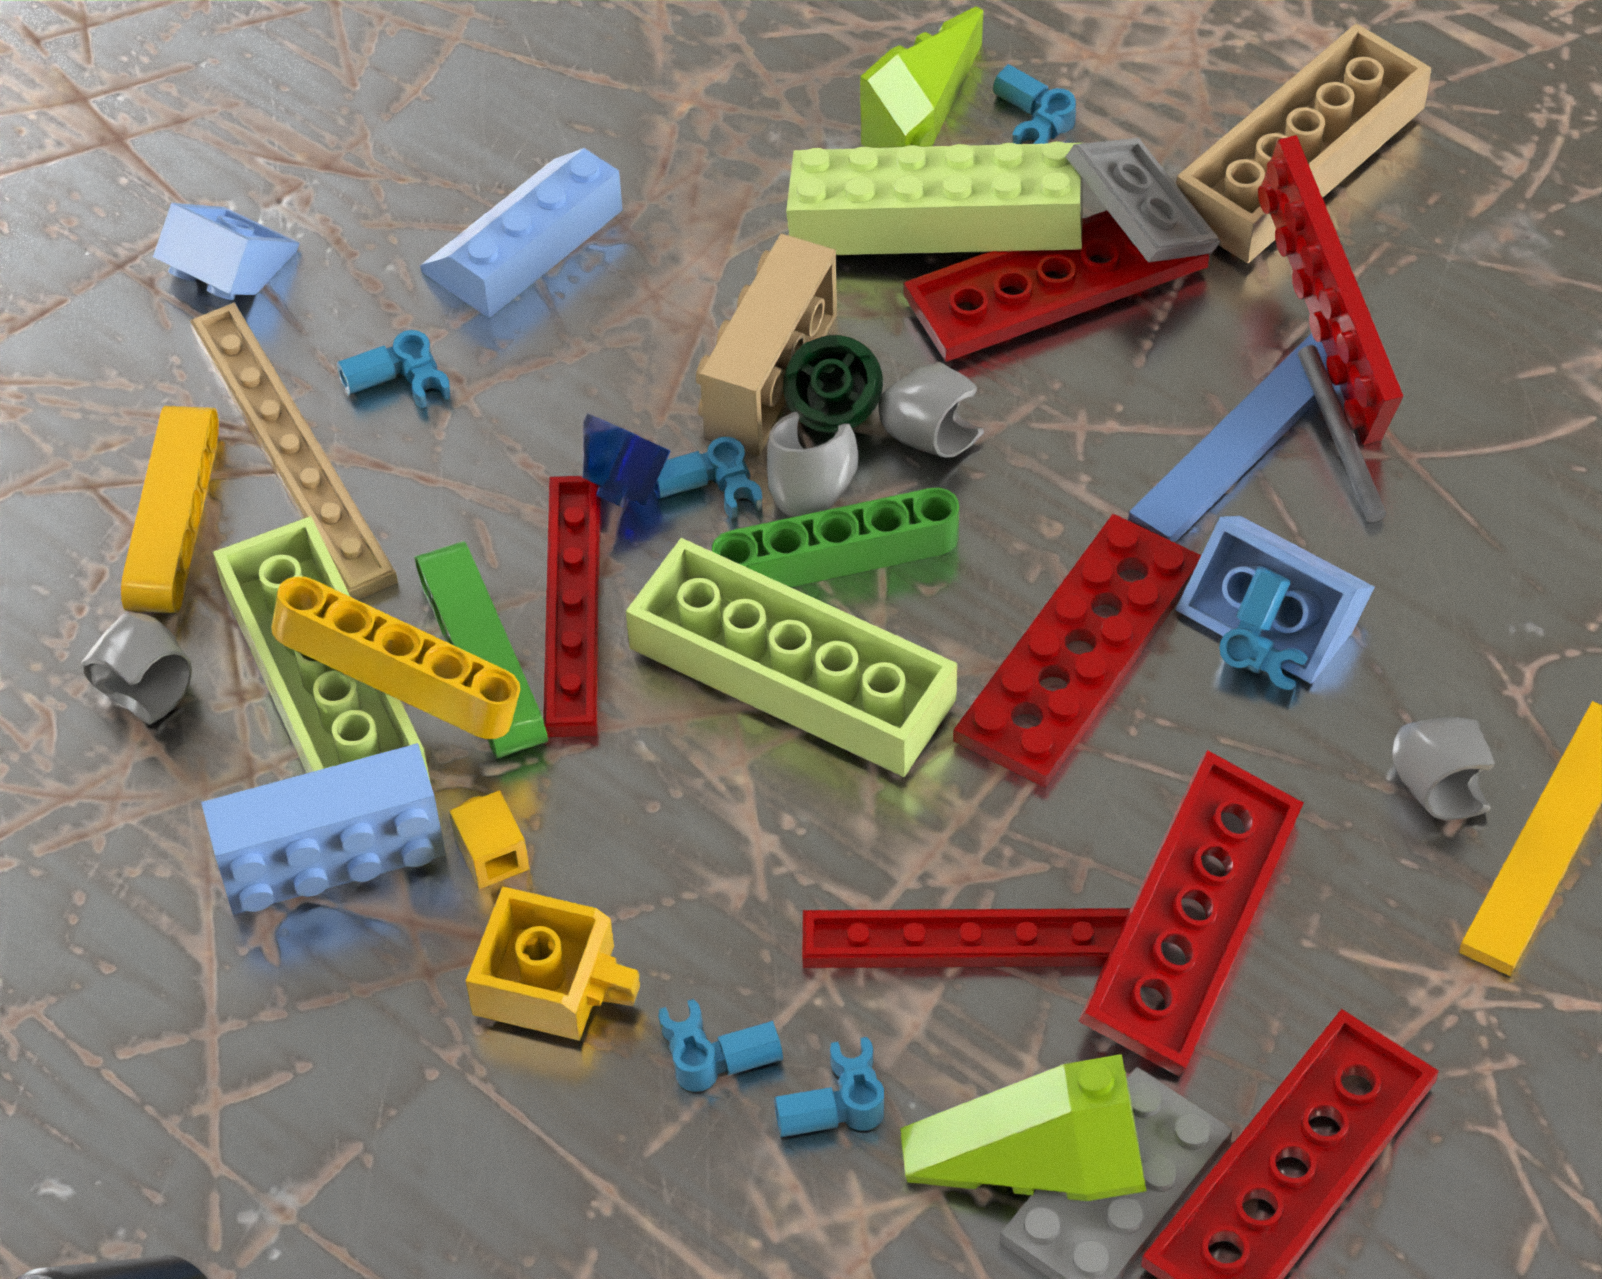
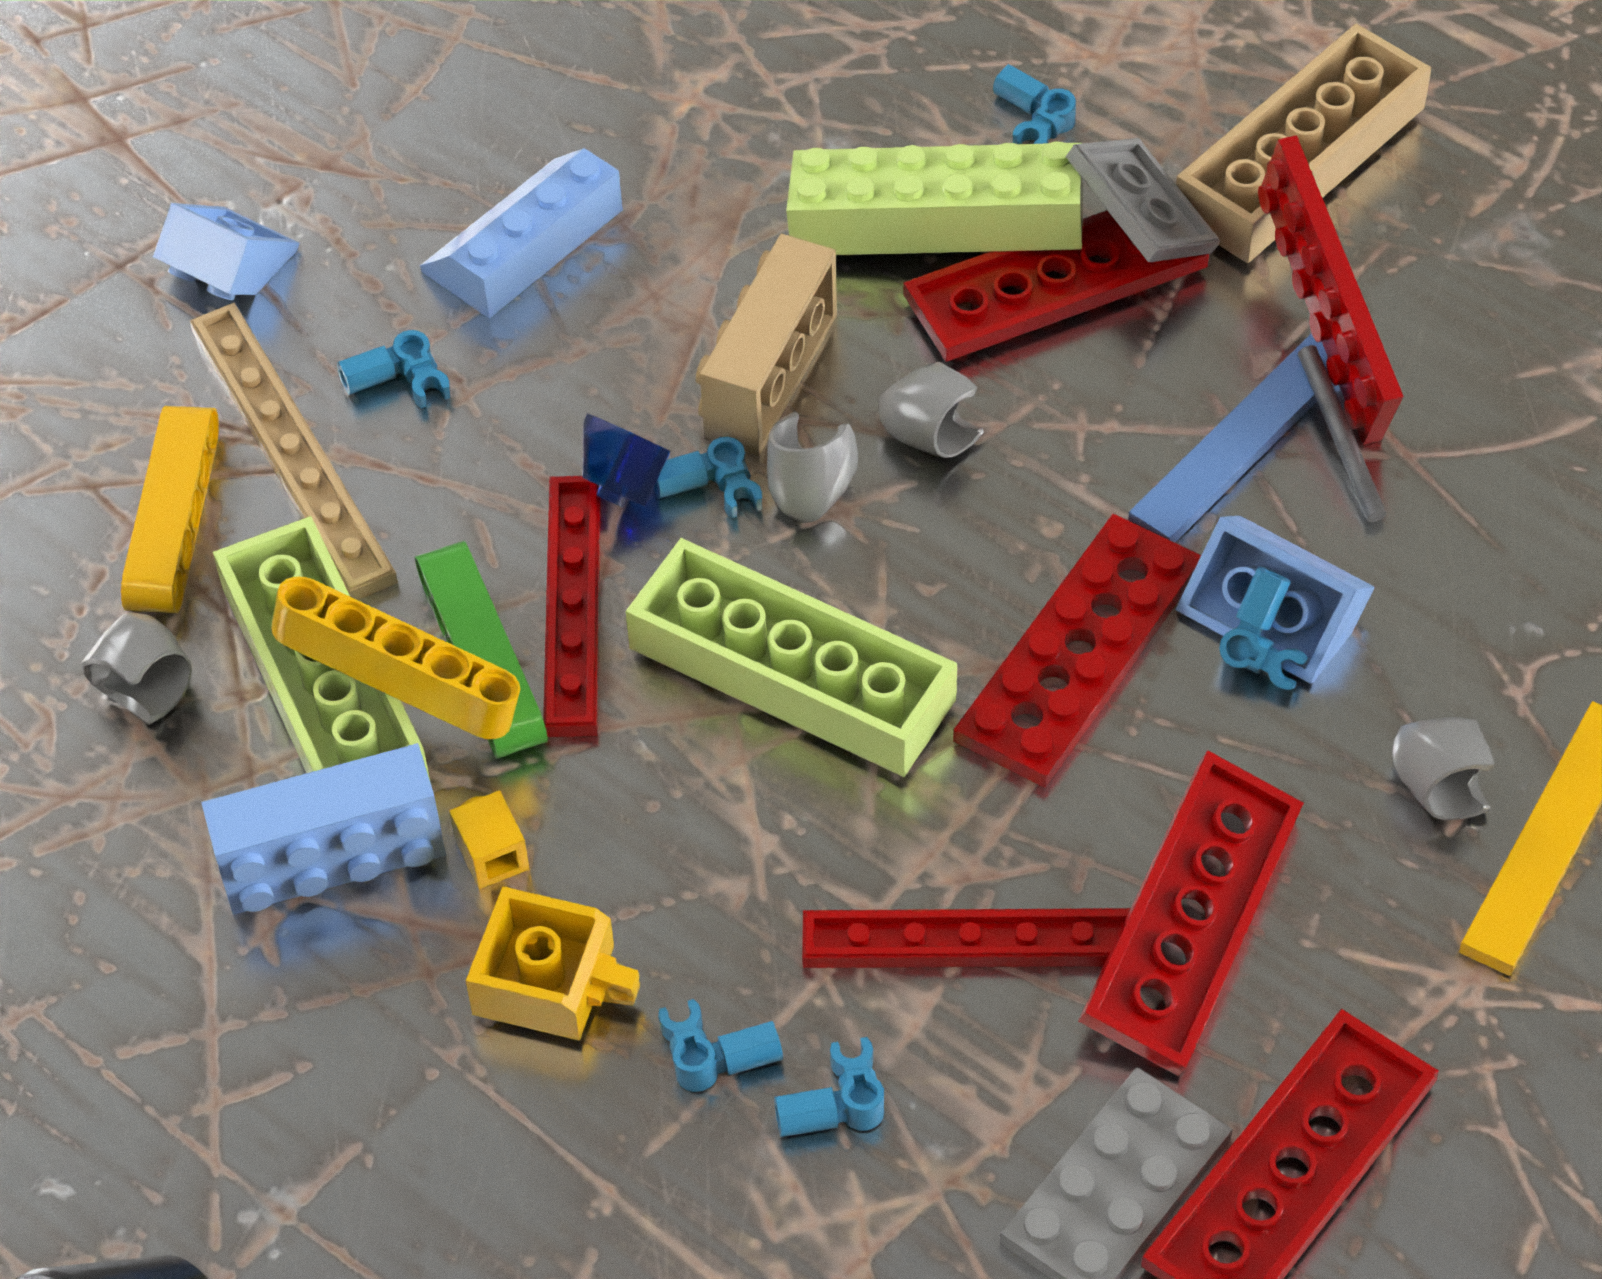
bright green beam [712,488,959,587] -> none
dark green cone [783,335,883,433] -> none
lime wedge [860,6,983,148] -> none
lime wedge [900,1054,1147,1201] -> none

